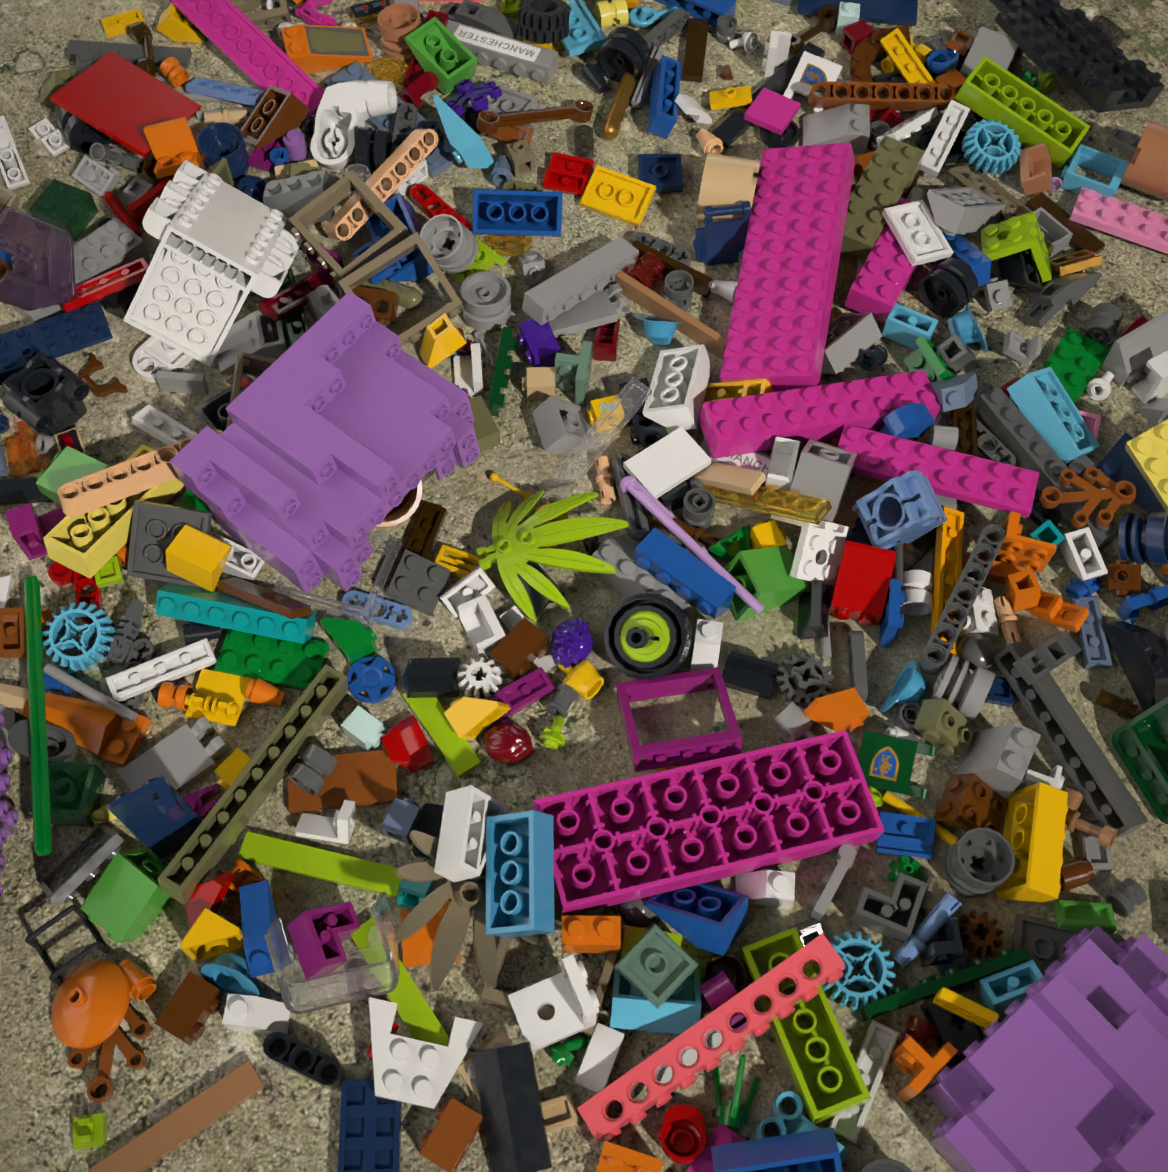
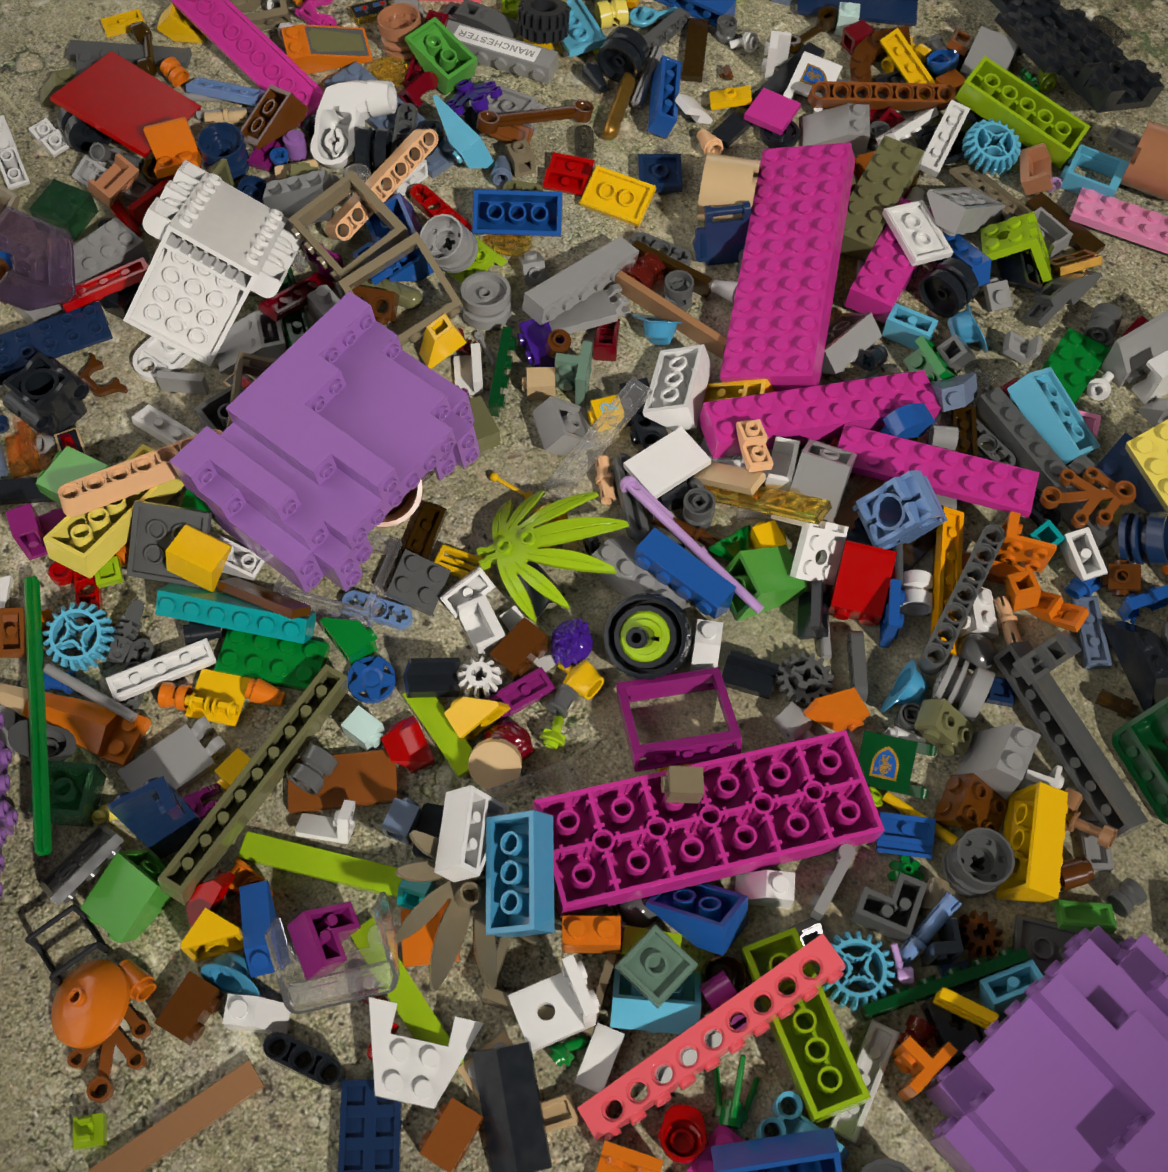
none -> nougat panel [88,153,139,208]
none -> tan tile [468,738,522,791]
none -> reddish brown brick [545,329,571,358]
none -> dark tan brick [661,766,704,804]
none -> light nougat slope [736,419,774,473]
none -> lavender hand [890,943,914,984]

